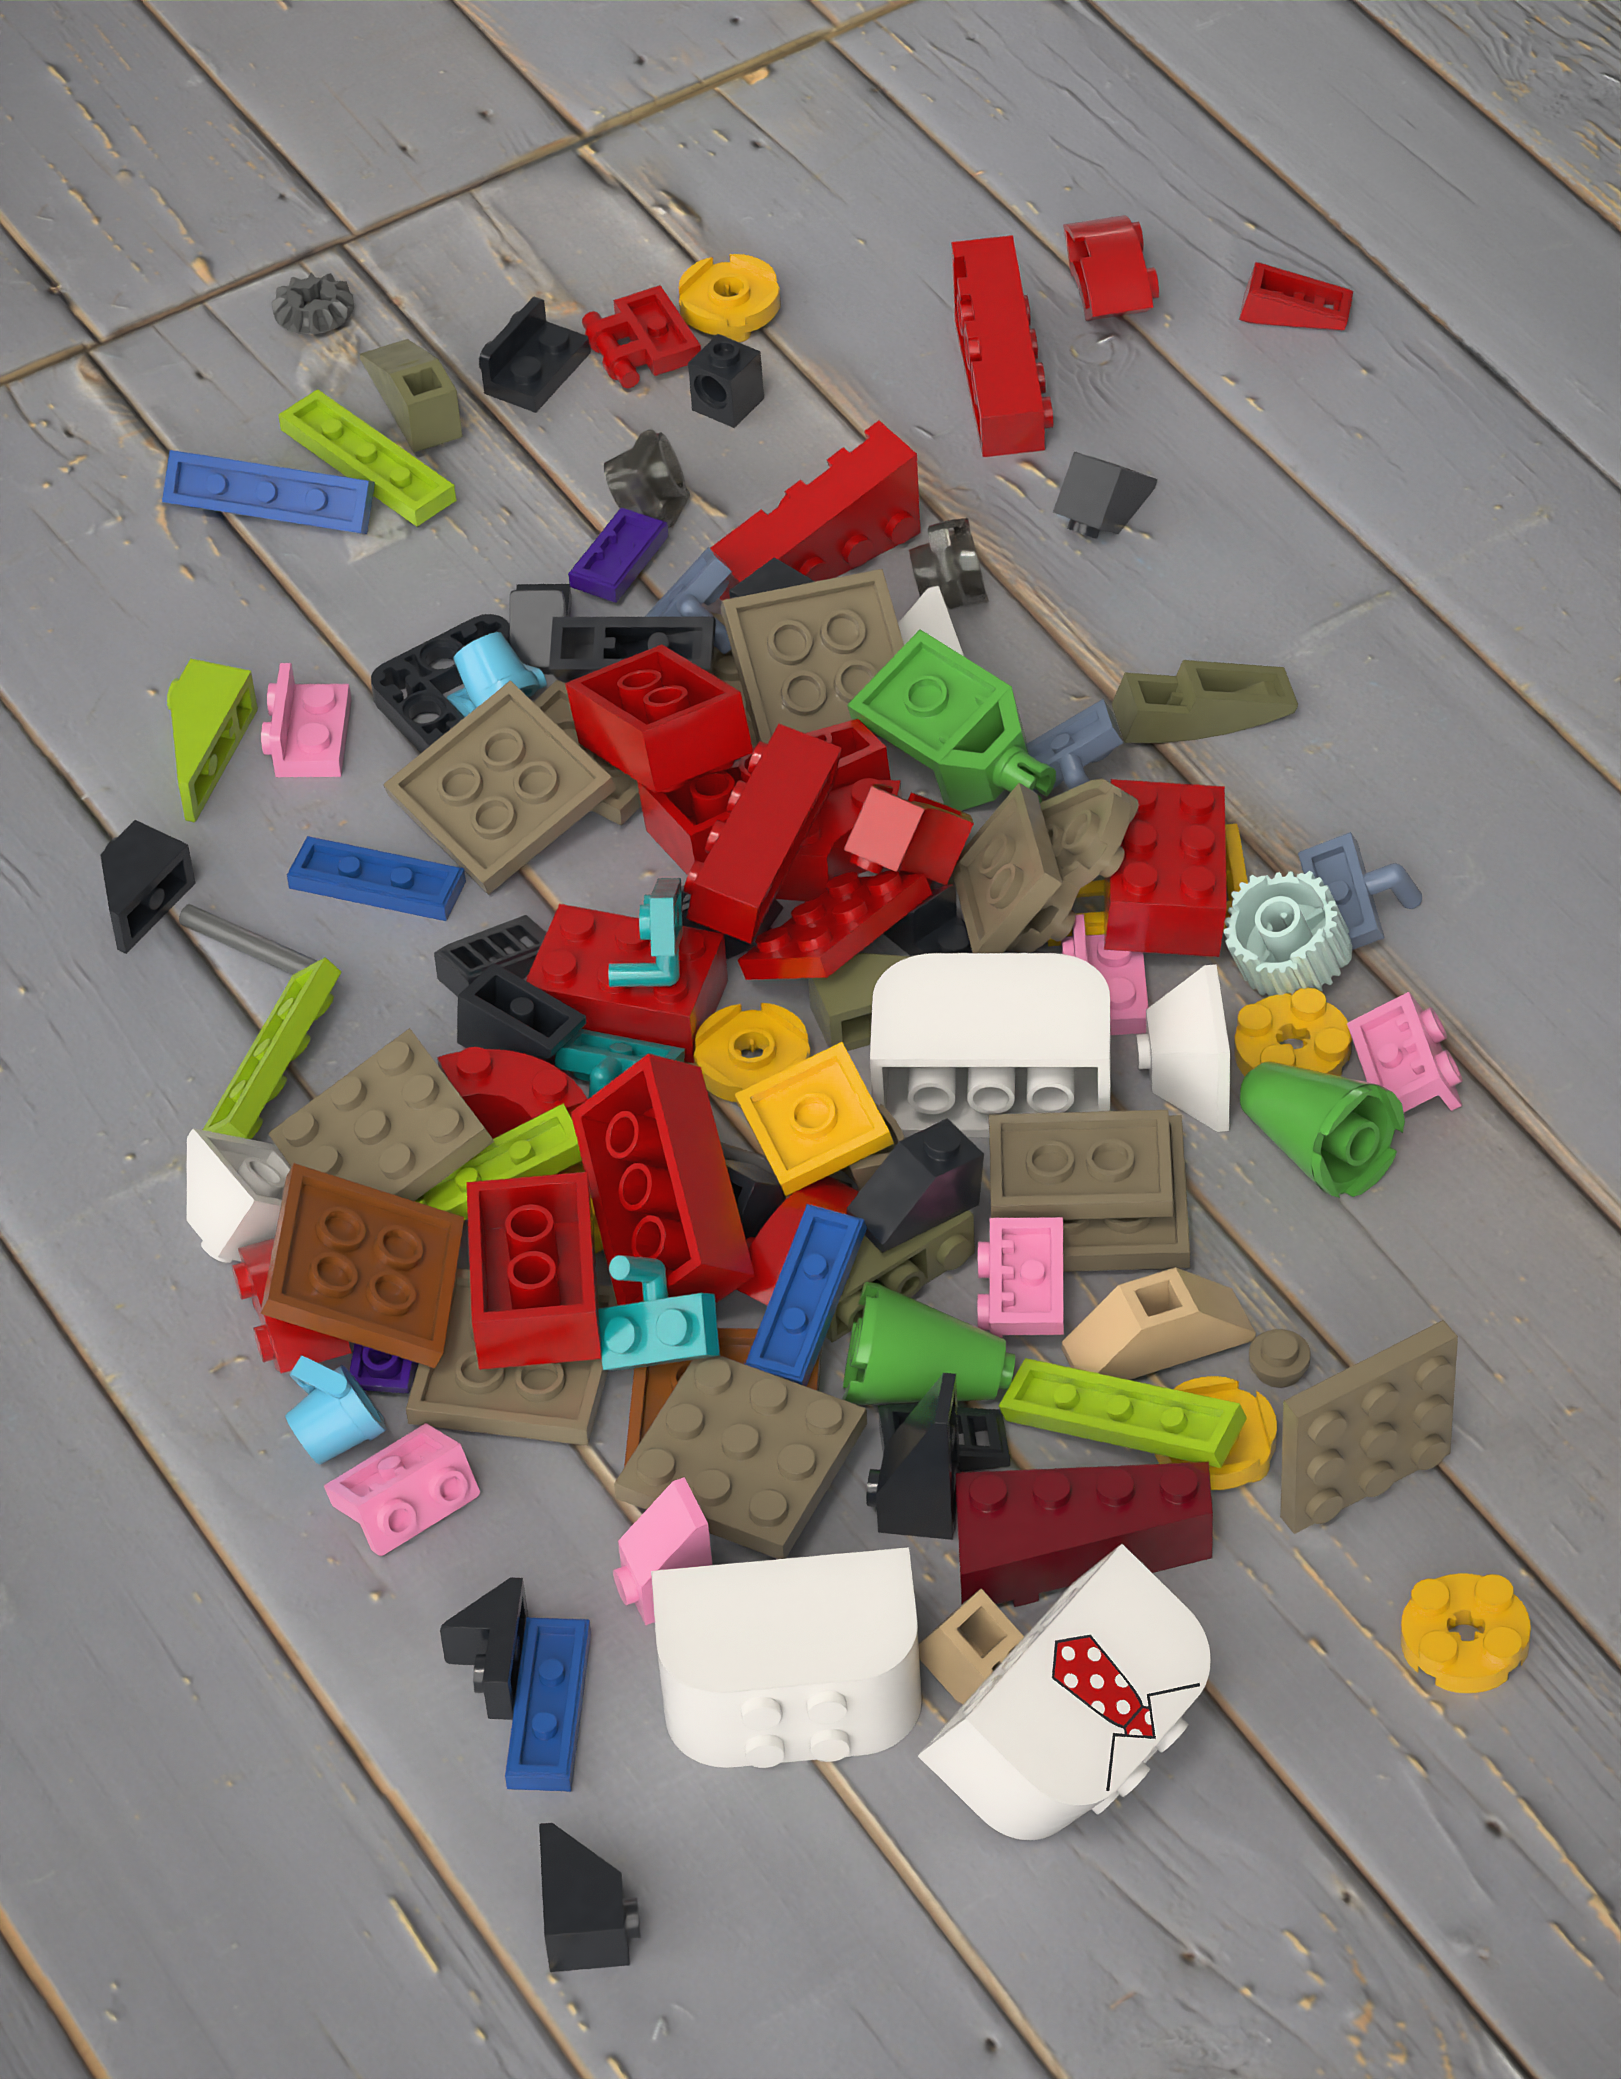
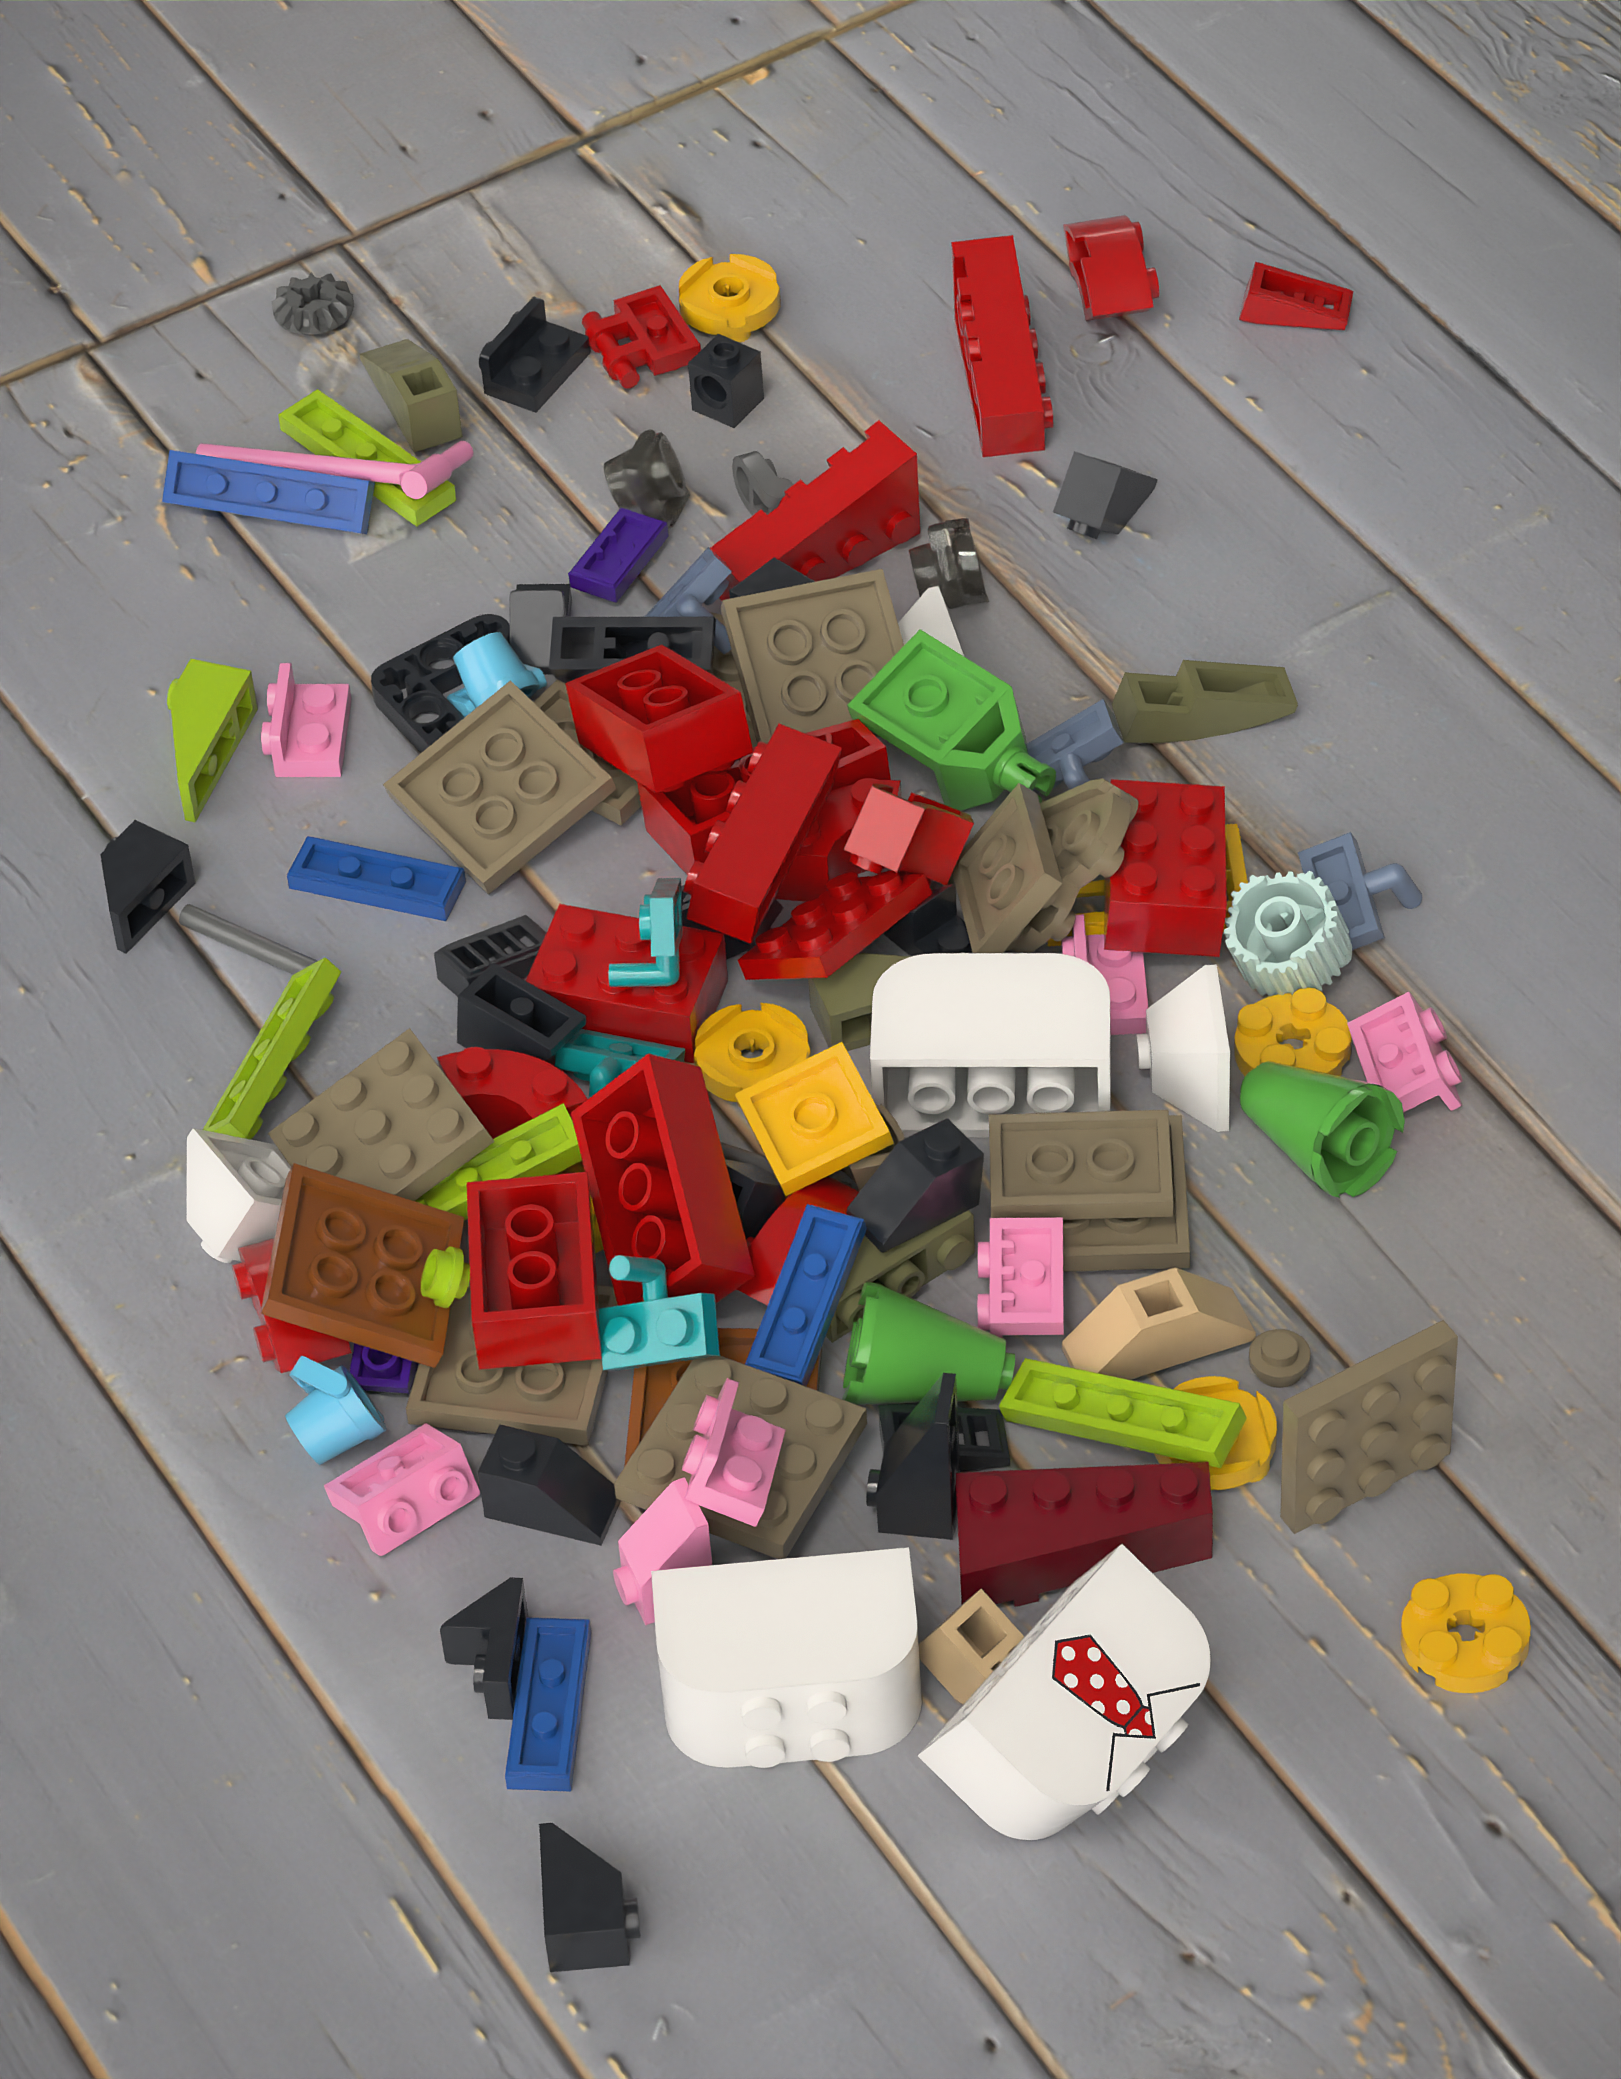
none -> bright pink bar [196,441,473,499]
none -> lime plate [421,1246,470,1308]
none -> black slope [478,1424,621,1546]
none -> bright pink bracket [682,1378,785,1527]
none -> dark grey plate [732,451,794,516]

